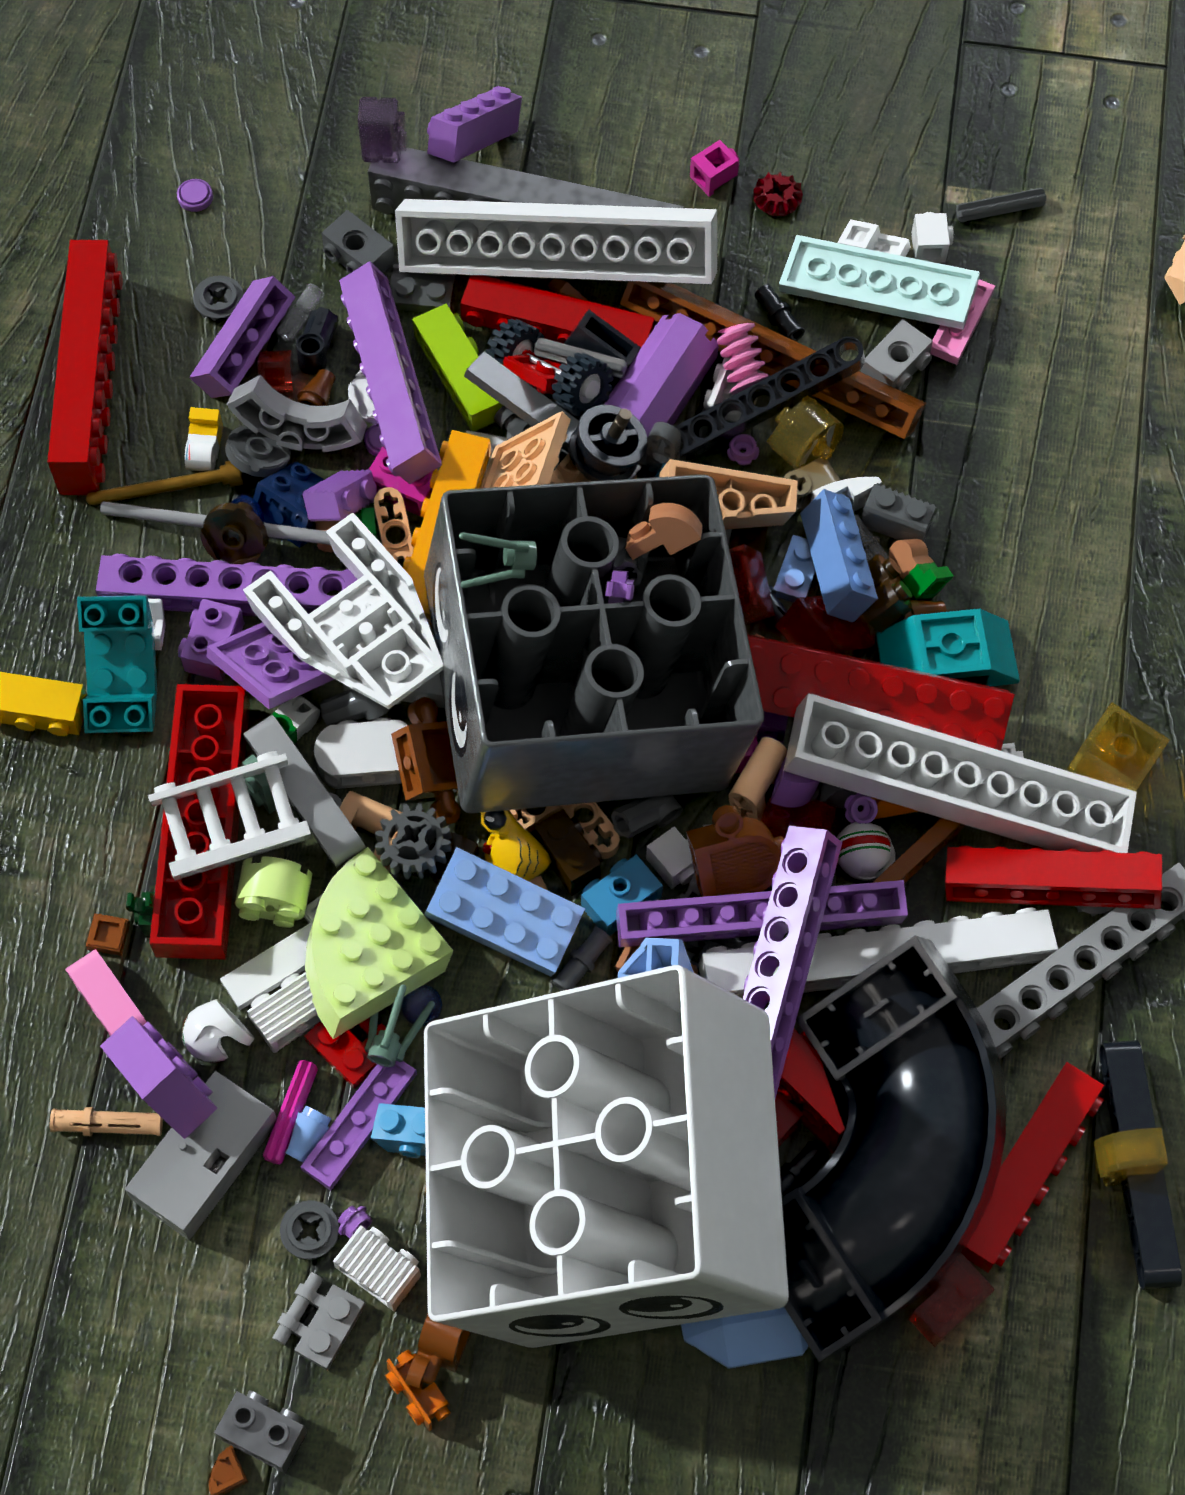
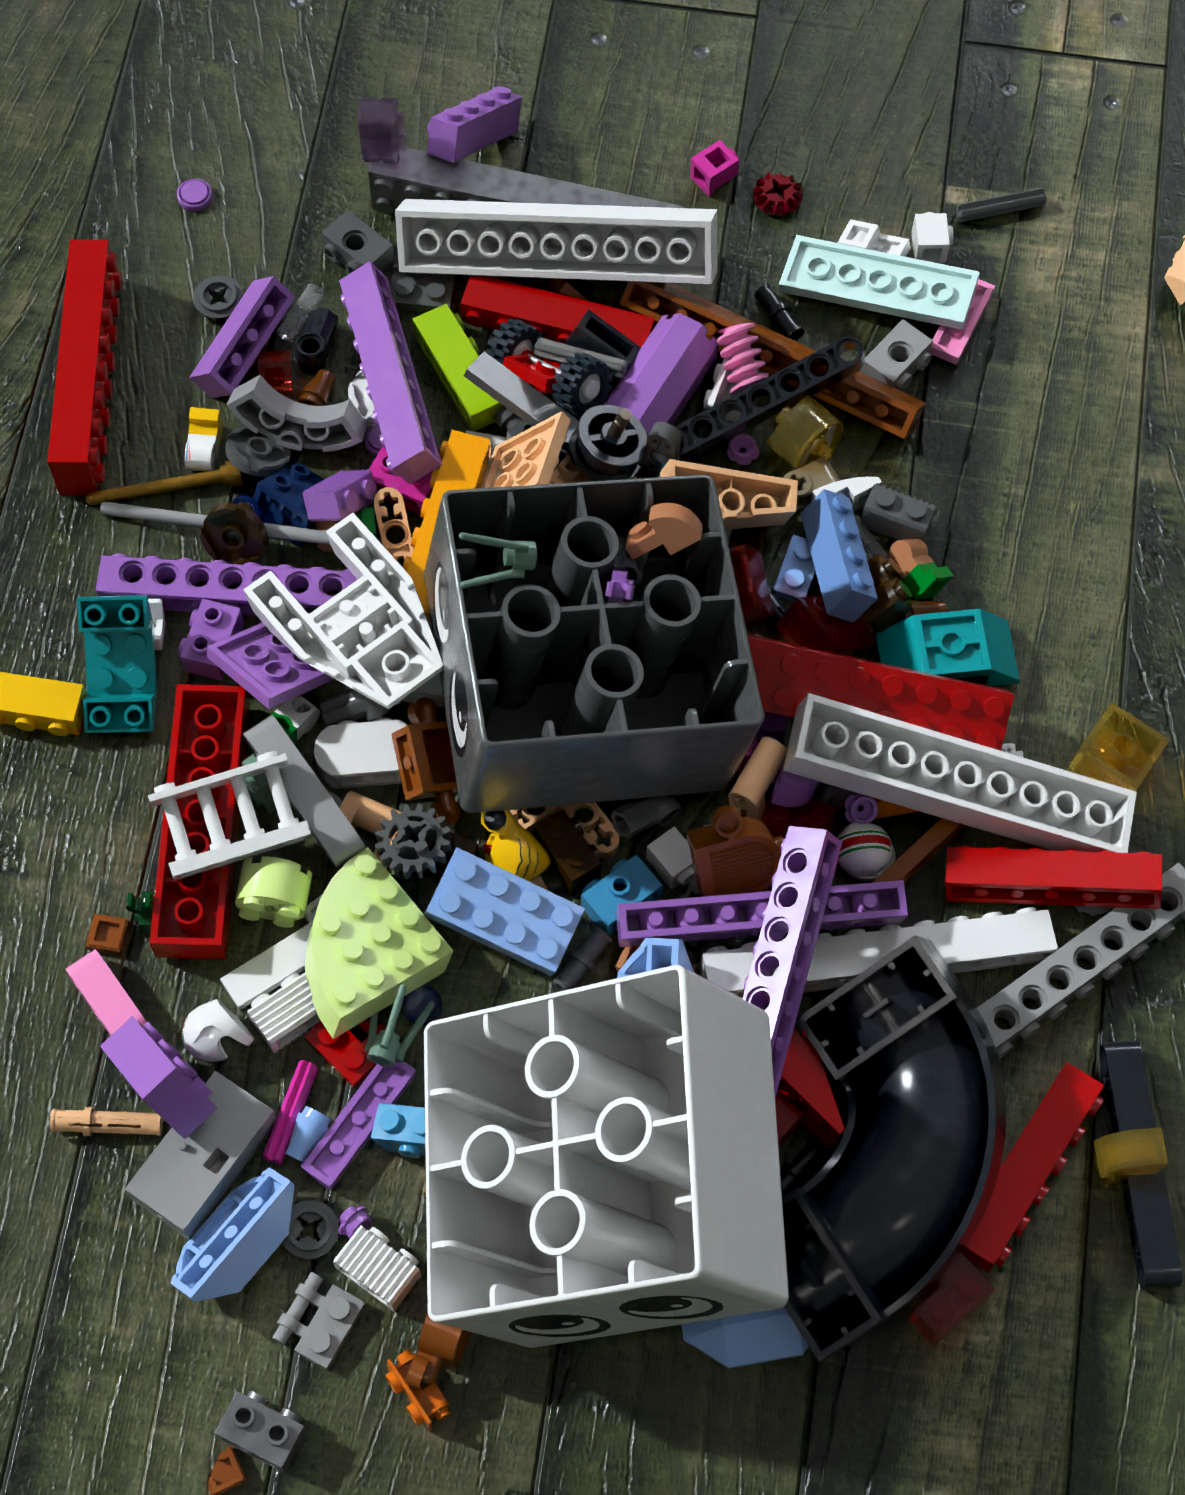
none -> light blue wedge [170,1168,295,1302]

